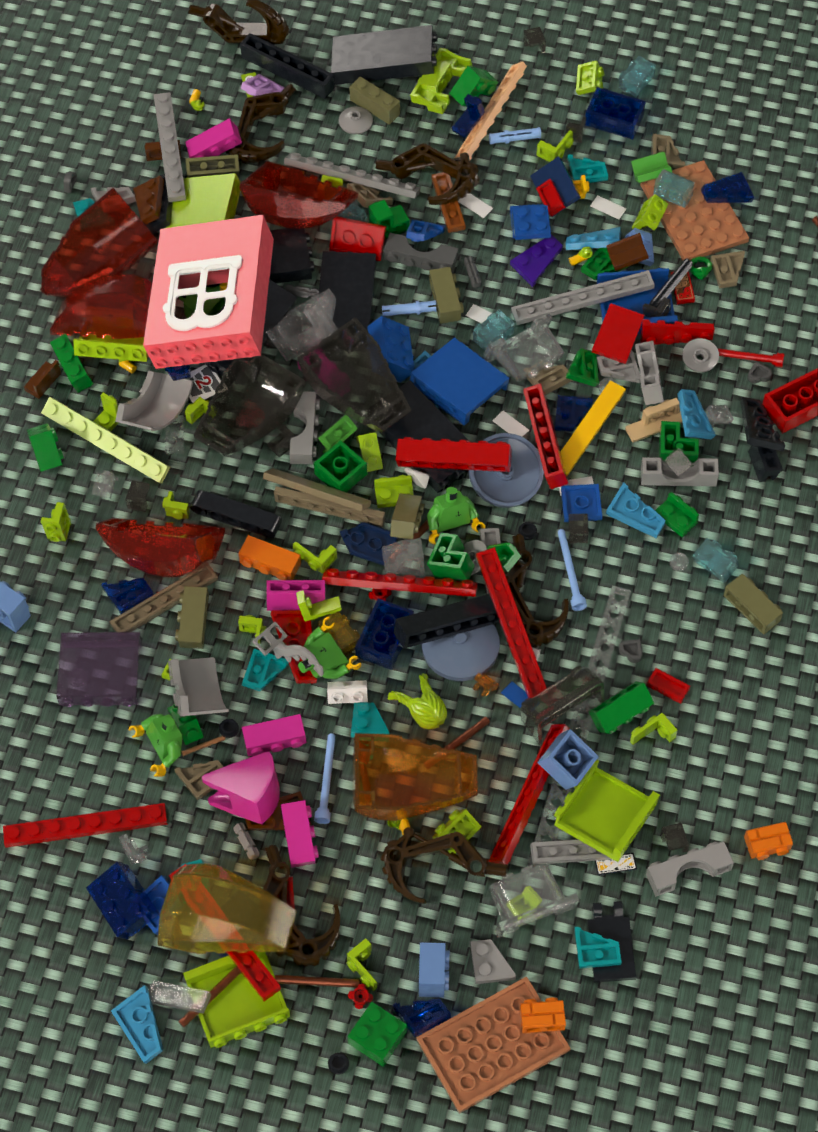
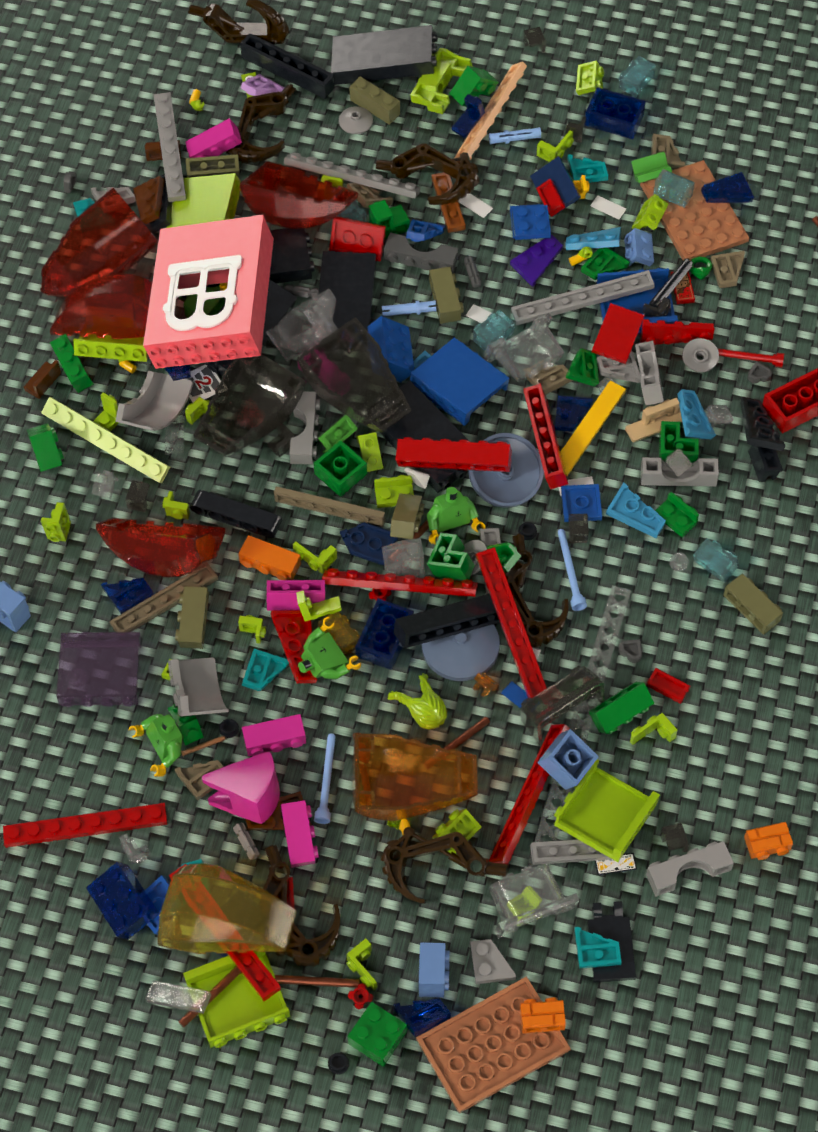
dark azure wing [111,985,163,1064] -> none
light grey piece [252,622,324,677] -> none
dark tan tile [263,468,371,511] -> none
white bracket [327,680,368,704] -> none
teal wing [351,702,390,740] -> none
white sticker [492,411,529,437] -> none
reddish brown panel [606,233,649,271] -> none

